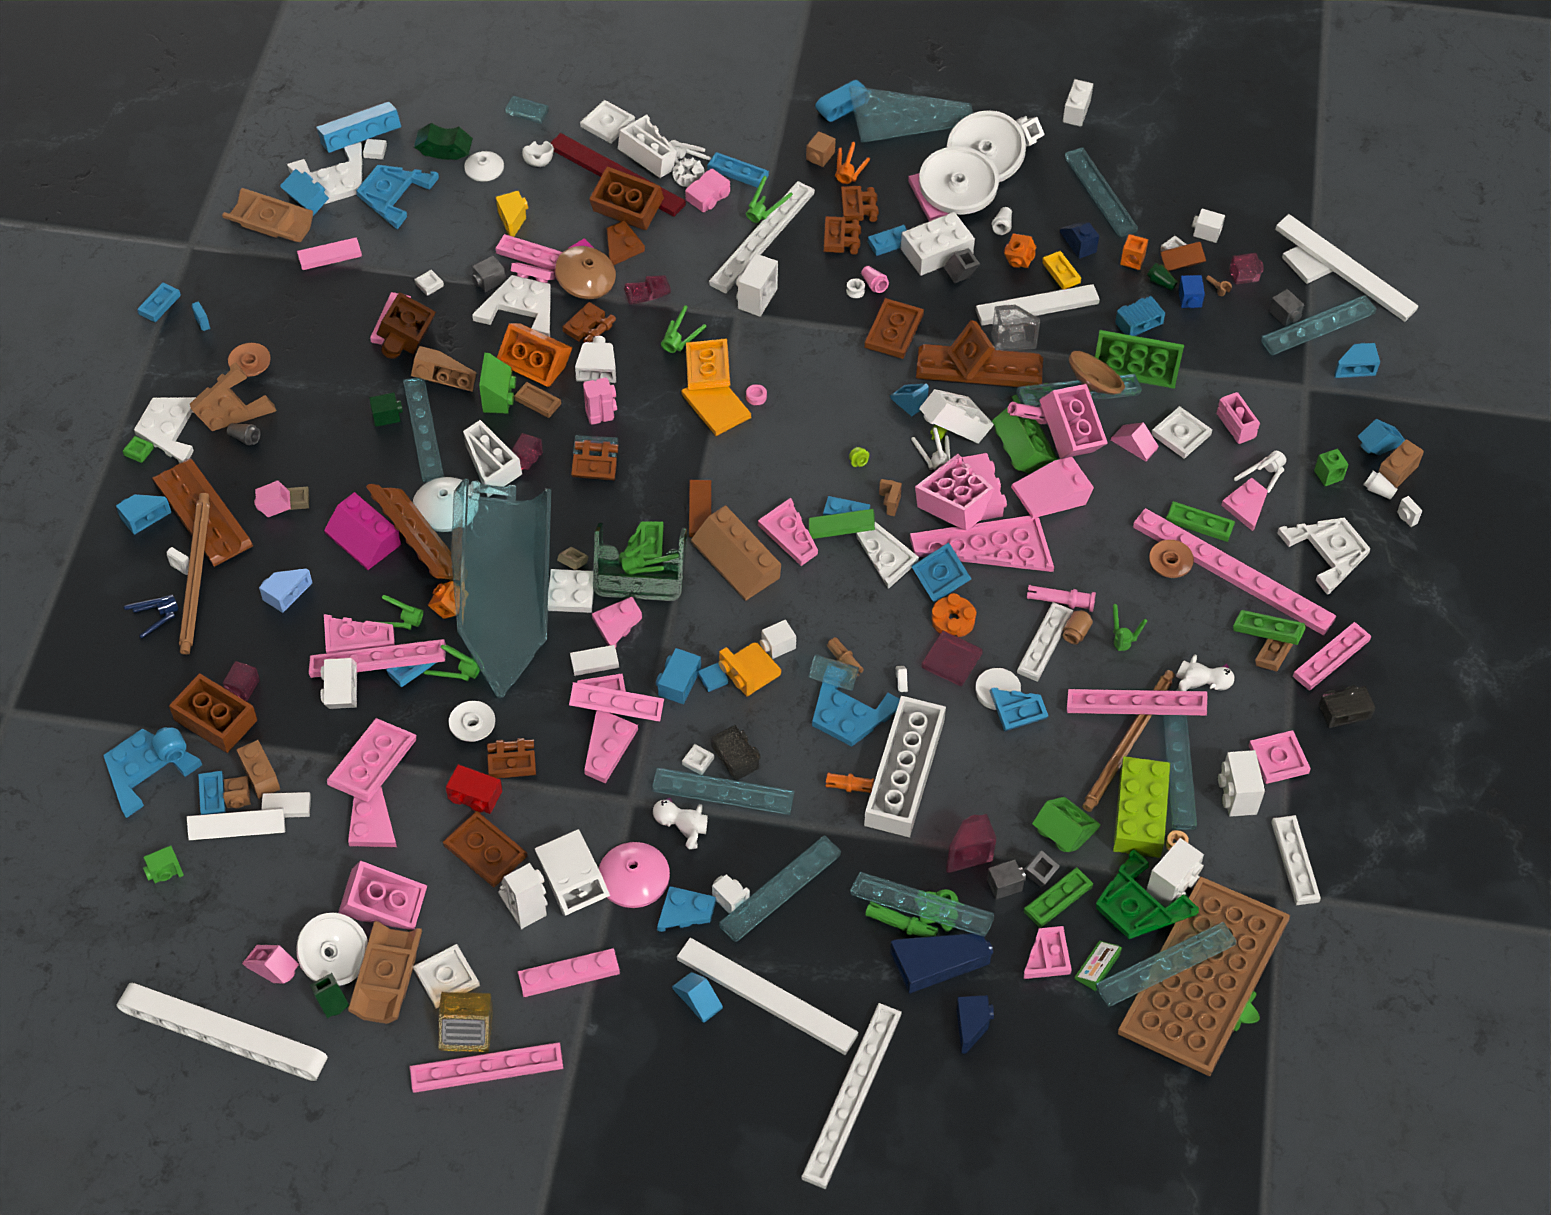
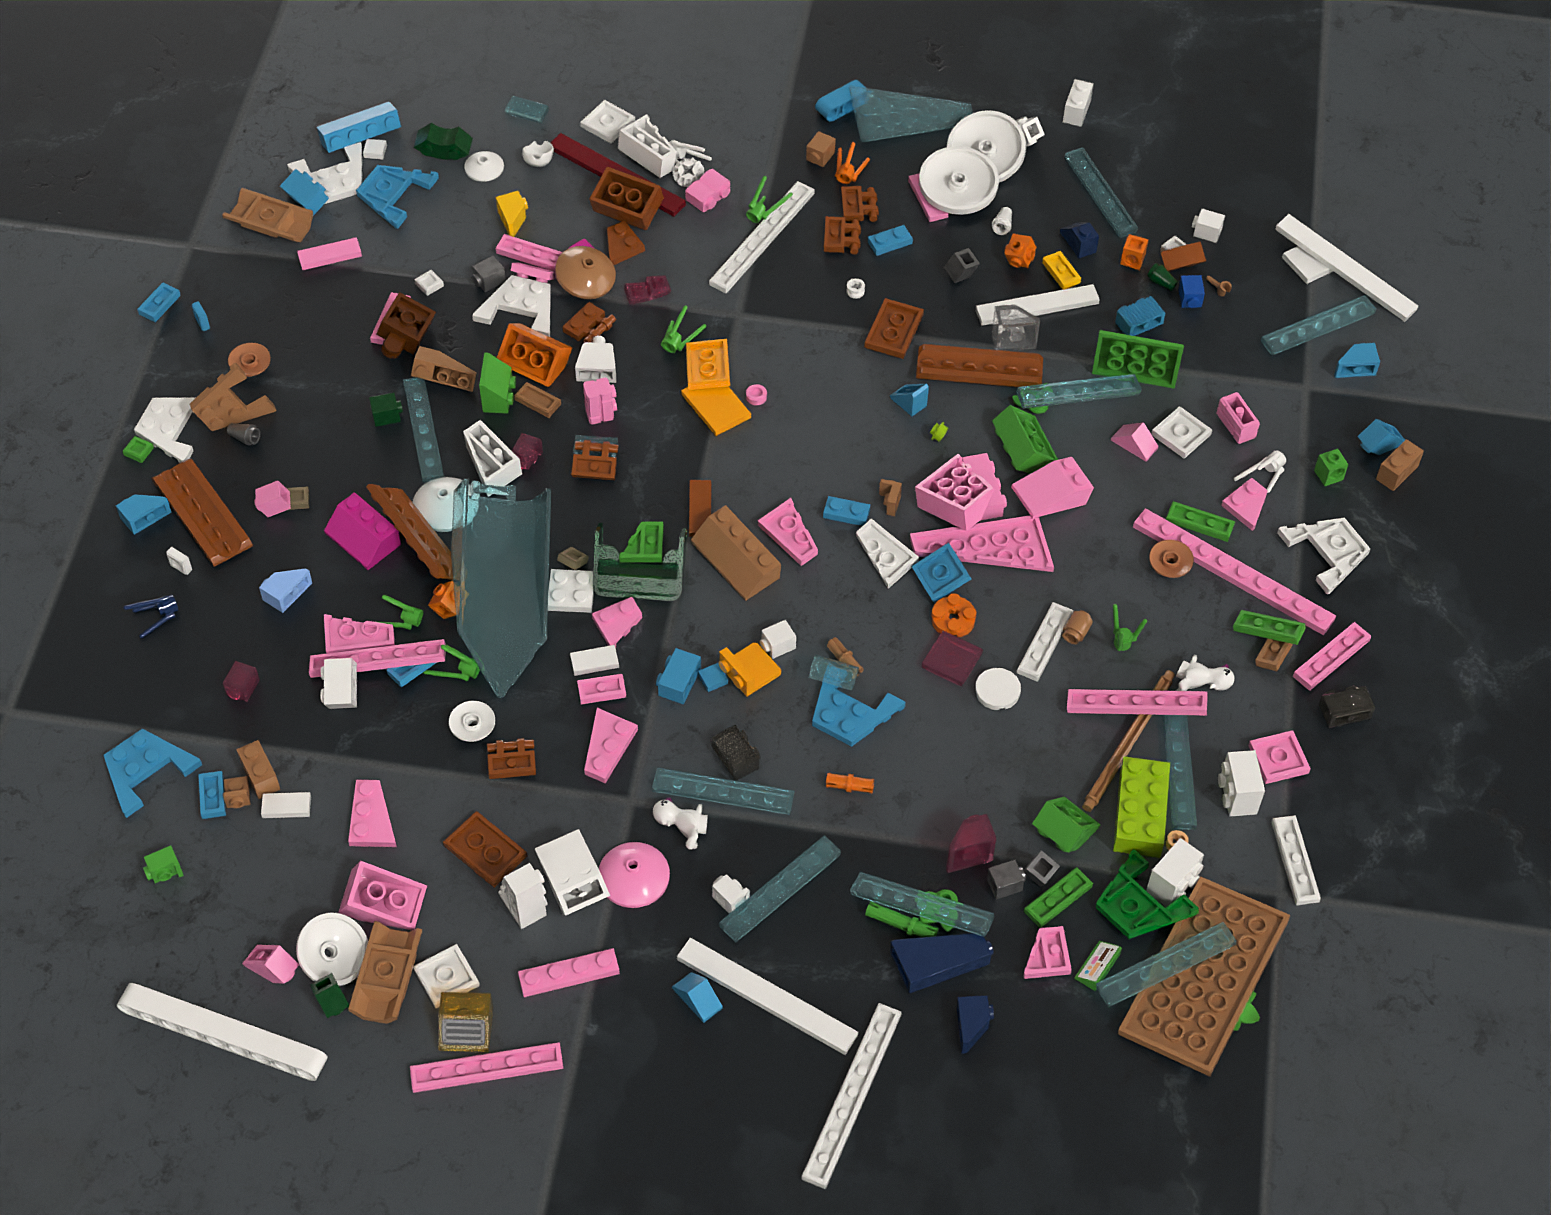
dark azure head [152,727,187,763] -> none
dark orange brick [169,673,257,753] -> none
medium nougat piece [179,493,210,655] -> none
white tile [187,808,286,840] -> none
bright pink tile [327,718,416,802] -> none
red brick [446,764,502,814] -> none
bright pink plate [569,682,664,722] -> none
bright green plant [622,537,679,575] -> none
dark azure wing [657,886,716,932] -> none
white tile [682,744,714,775] -> none
dark azure tile [707,152,769,188] -> none
white brick [736,253,778,317] -> none
bright green tile [809,509,875,539] -> none
lime plate [849,447,869,467] -> none
bright pink cone [861,266,889,293] -> none
white brick [864,696,946,837] -> none
white tile [895,666,908,692] -> none
white brick [901,212,975,276] -> none
white plant [911,427,950,471] -> none
white wedge [919,389,994,444] -> none
dark orange tile [947,320,995,380] -> none
dark azure wing [989,687,1048,732] -> none
bright pink pin [1007,402,1047,424] -> none
bright pink pin [1027,585,1096,612] -> none
bright pink brick [1039,384,1108,459] -> none
medium nougat dish [1069,351,1125,395] -> none
clear pink brick [1230,253,1263,285] -> none
flat silver brick [1269,289,1304,327] -> none
white cone [1364,471,1398,500] -> none
white plate [1397,496,1422,527] -> none

